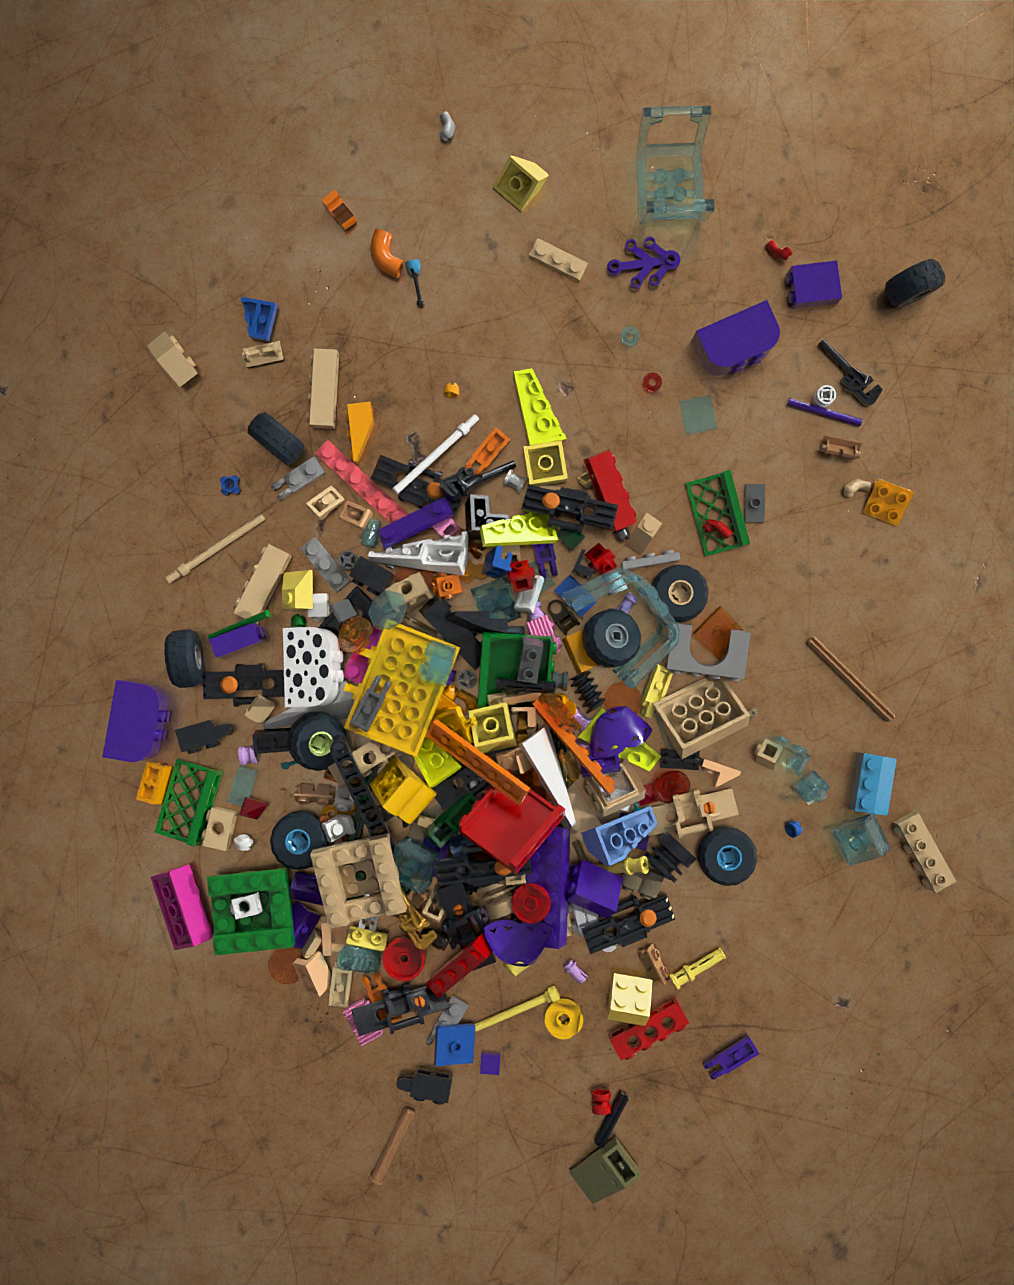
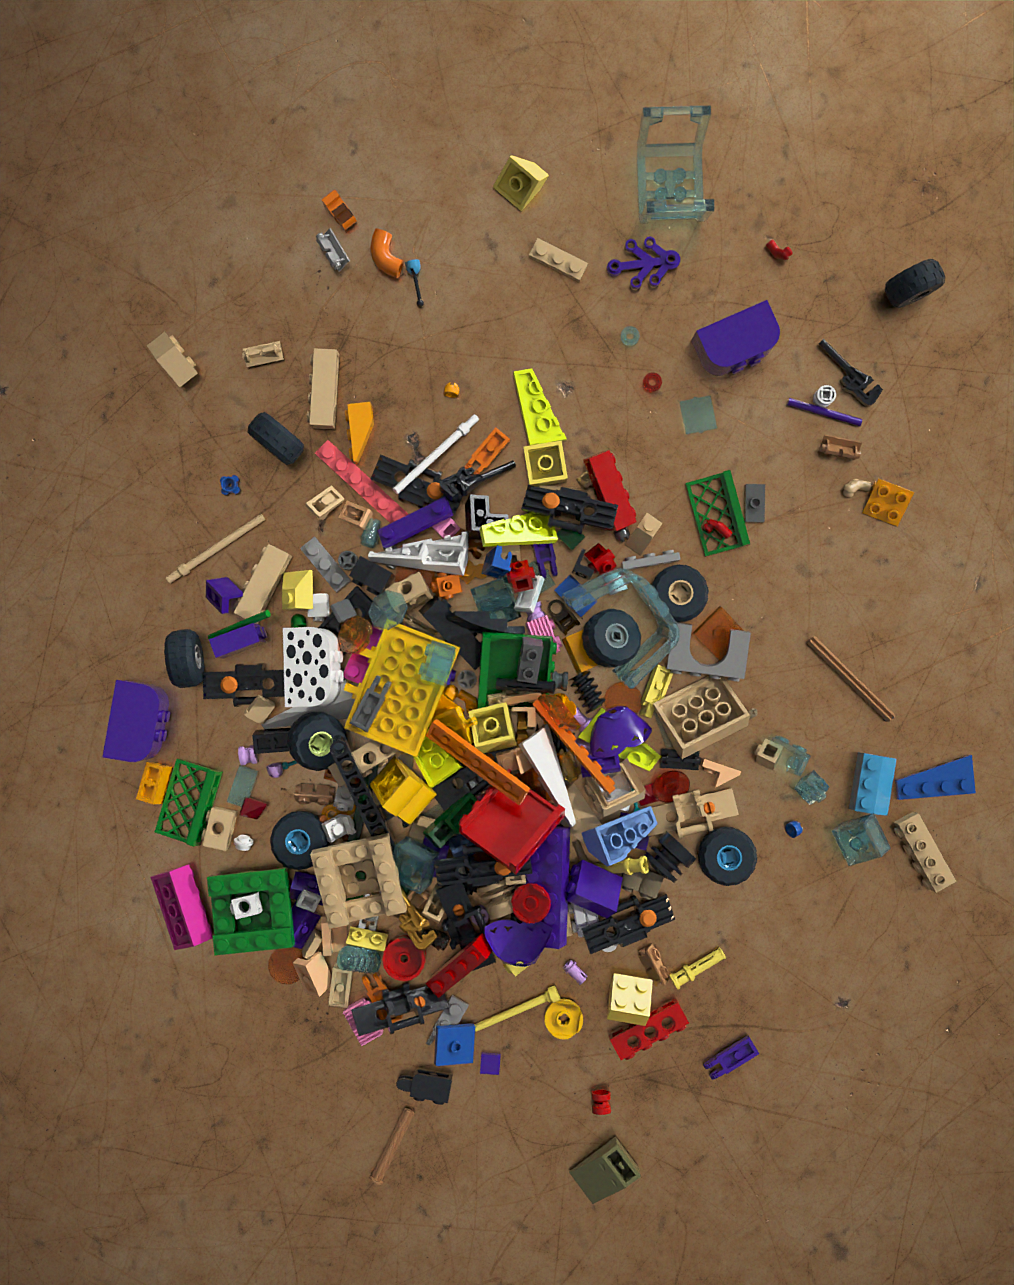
black hinge [175,720,234,754] -> none
blue wing [241,297,278,342] -> none
light grey hinge [271,456,325,500] -> none
light grey arm [439,111,455,141] -> none
white bush [503,469,527,493] -> none
black axle [594,1092,629,1148] -> none
lavender pin [617,592,638,613] -> none
dark purple brick [786,260,842,309] -> none
none -> dark purple panel [205,577,243,614]
none -> lavender hinge [266,762,283,778]
none -> white slope [296,890,321,912]
none -> light grey hinge [316,228,350,272]
none -> blue wing [895,755,976,800]

